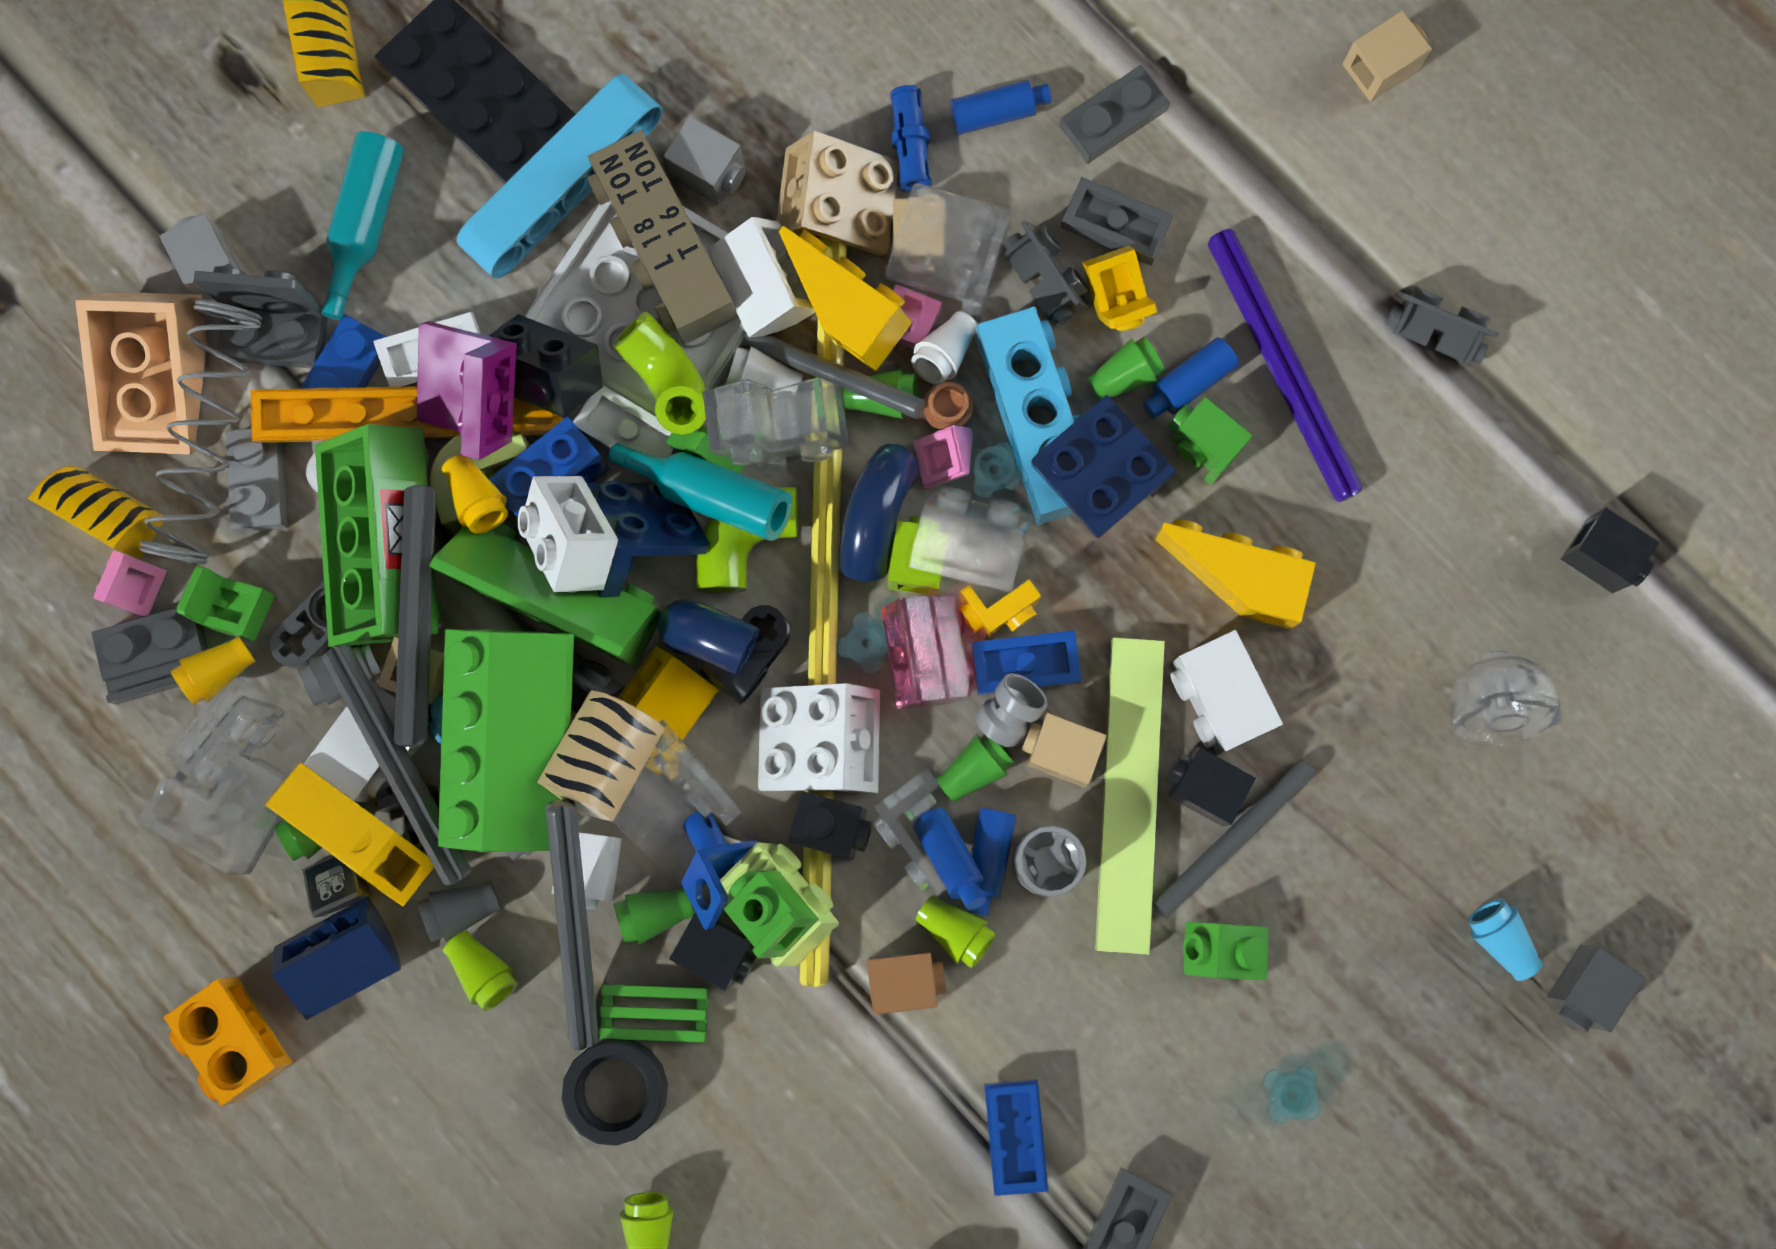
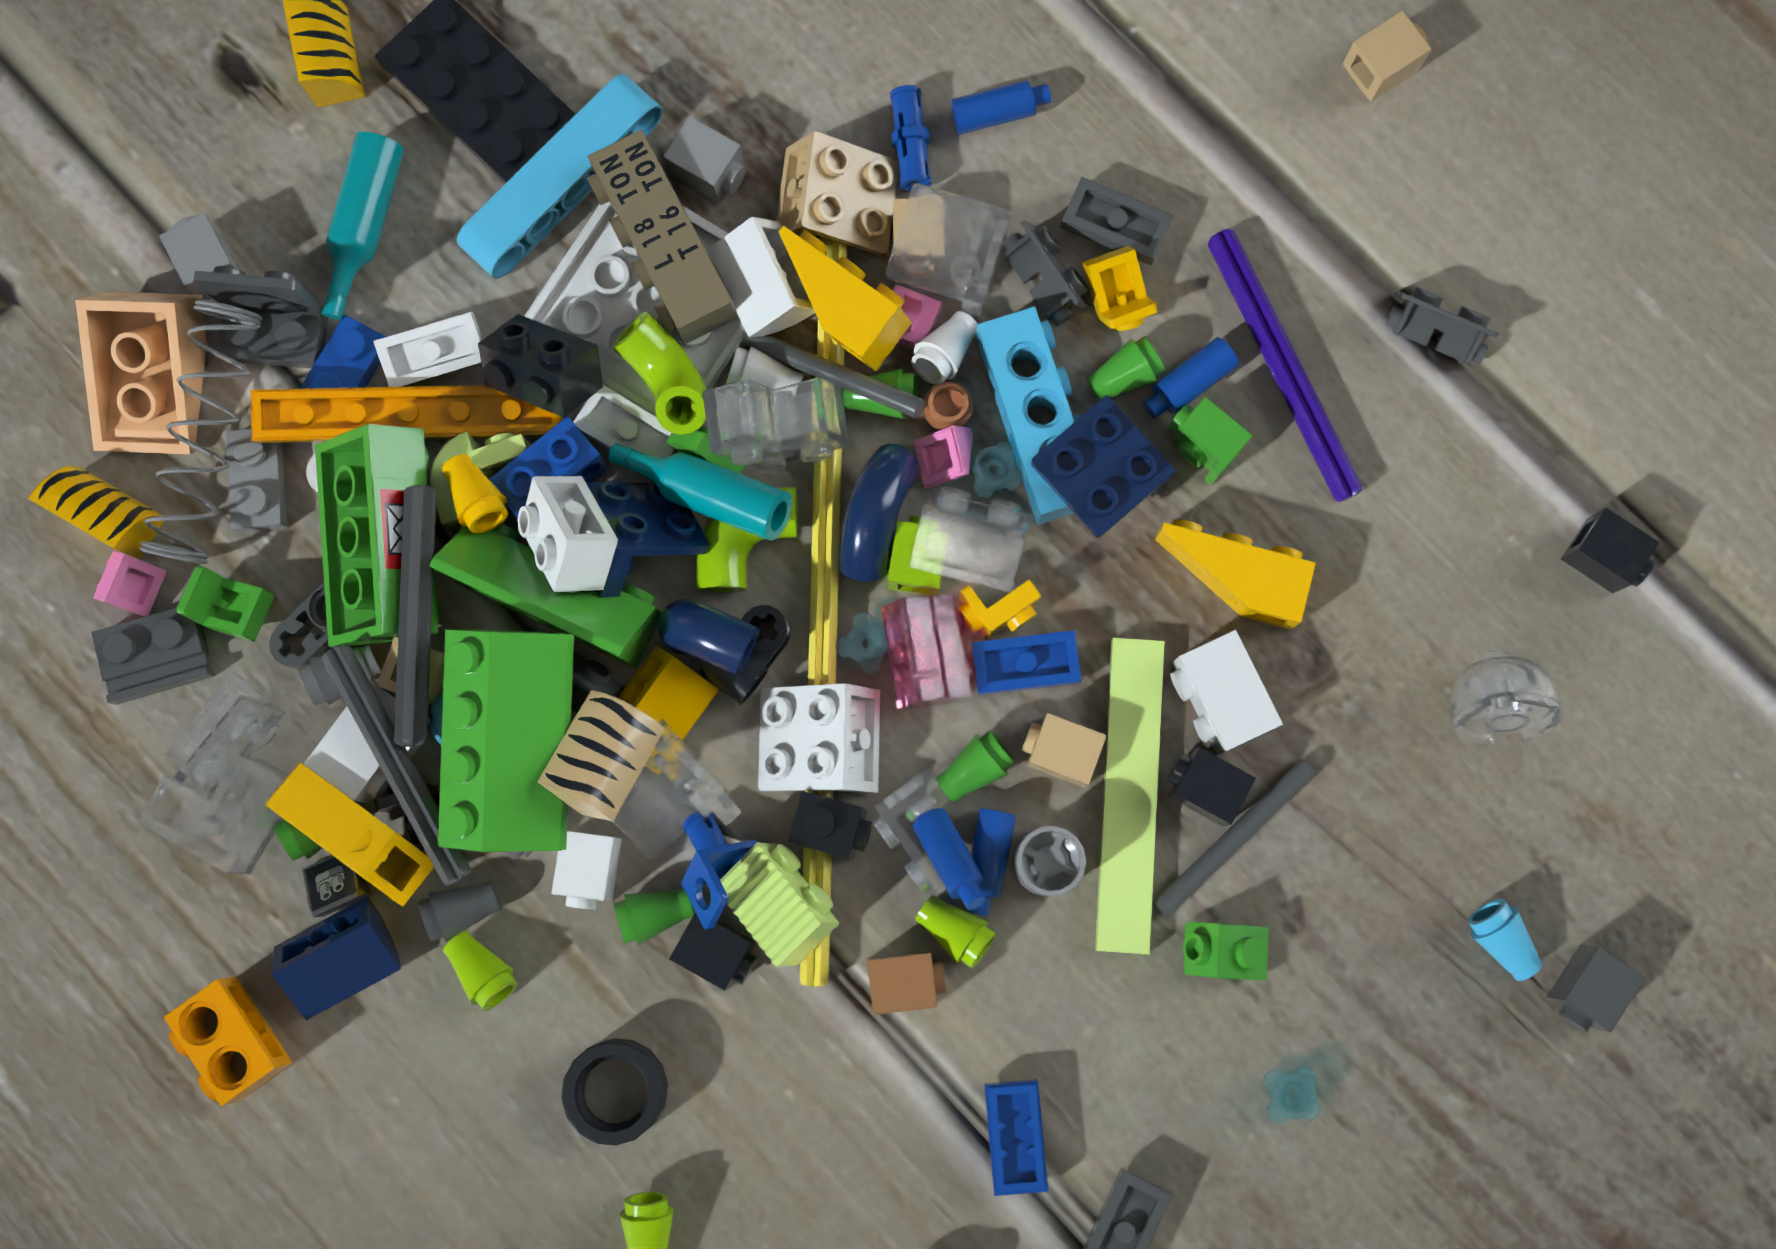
yellow cone [170,636,256,705] -> none
magenta bracket [417,321,516,460] -> none
dark grey axle [545,799,599,1051] -> none
bright green tile [599,984,709,1043] -> none
bright green brick [724,871,819,959] -> none
light grey wheel [975,673,1048,747] -> none
dark grey plate [1059,65,1170,164] -> none

